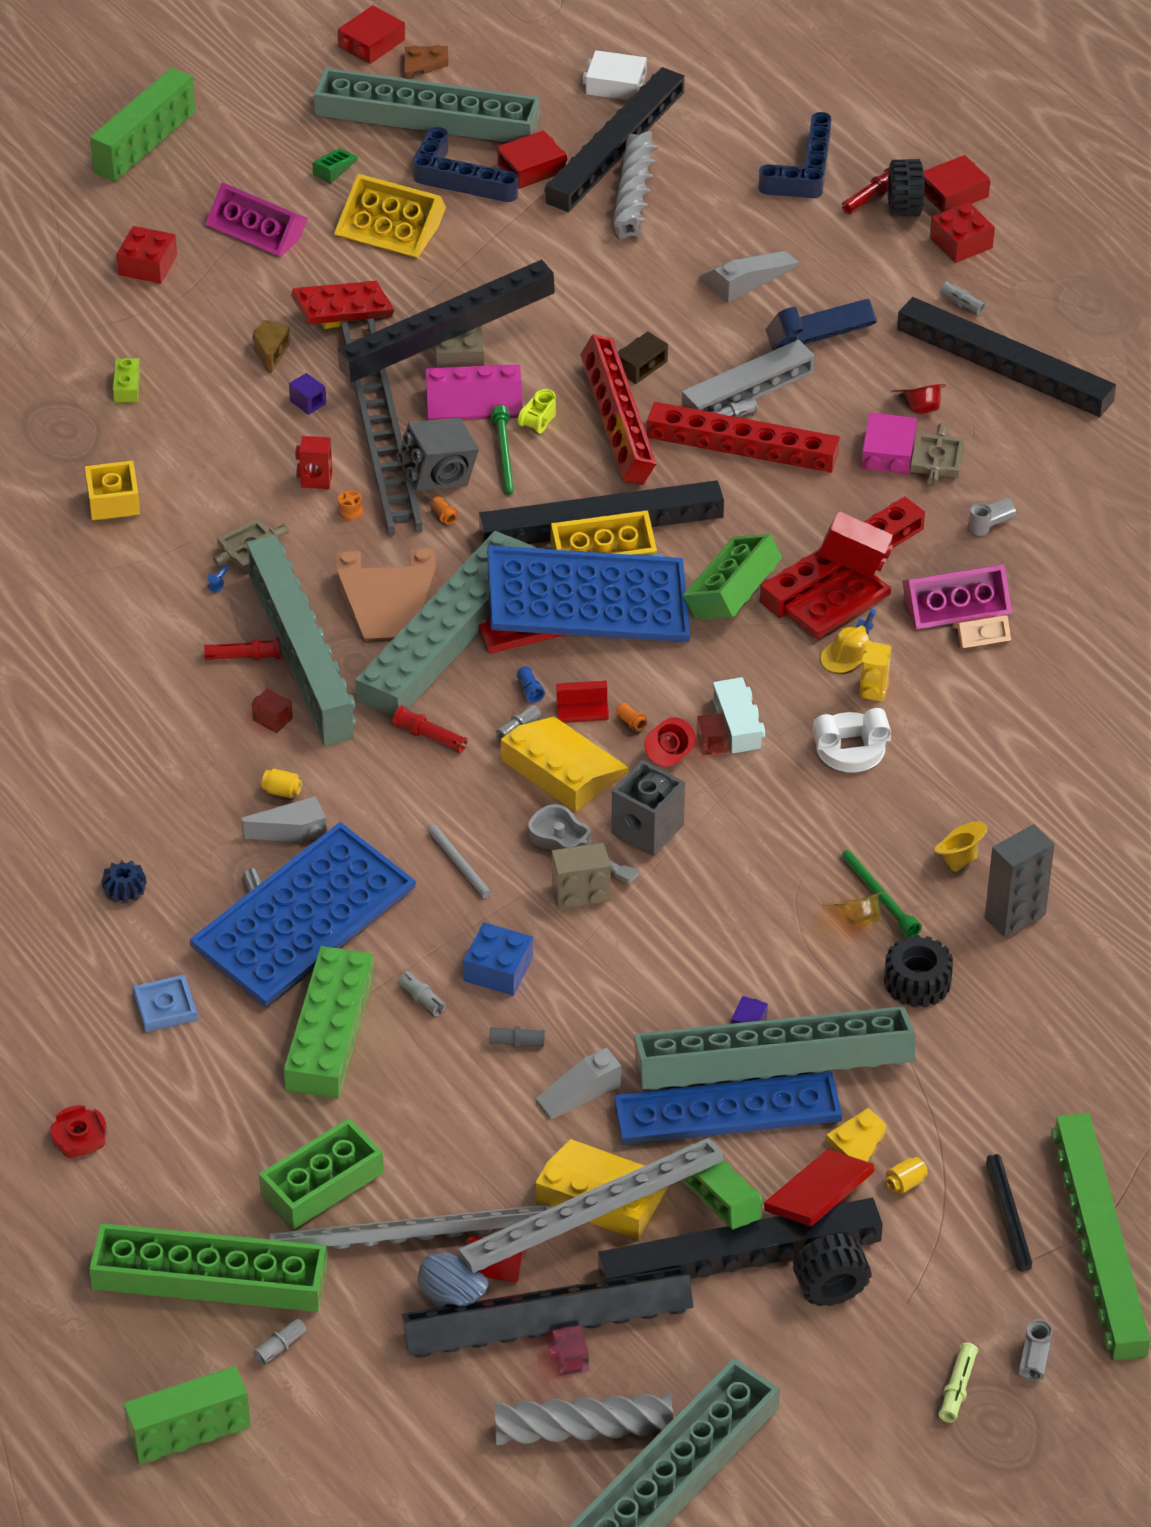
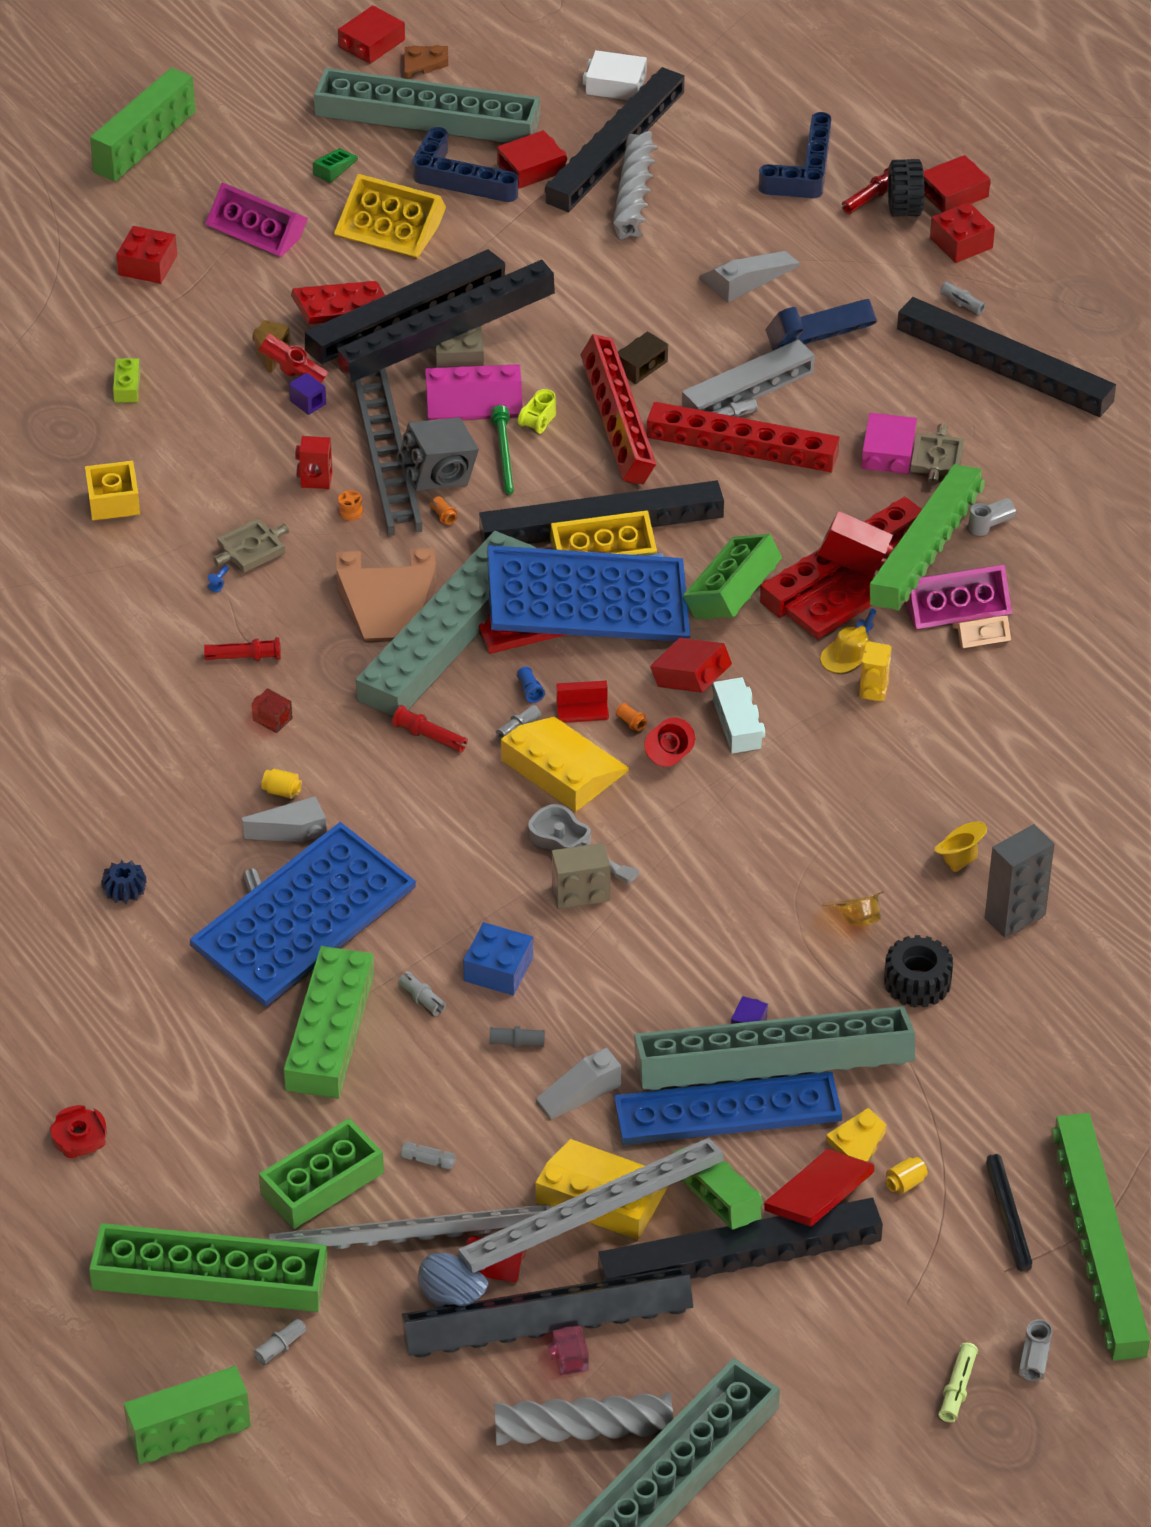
medium blue tile [132,974,198,1032] -> none
sand green brick [247,535,356,746] -> none
light grey bar [428,824,492,899] -> none
dark grey brick [611,760,685,856] -> none
clear red brick [697,713,728,756] -> none
black tyre [793,1234,872,1306] -> none
white piece [812,708,891,773] -> none
green piece [842,850,922,938] -> none
red piece [891,384,946,414] -> none
none -> red piece [258,333,329,383]
none -> black brick [305,249,506,365]
none -> light grey axle [401,1141,456,1169]
none -> red brick [650,638,732,693]
none -> bright green brick [870,464,985,610]

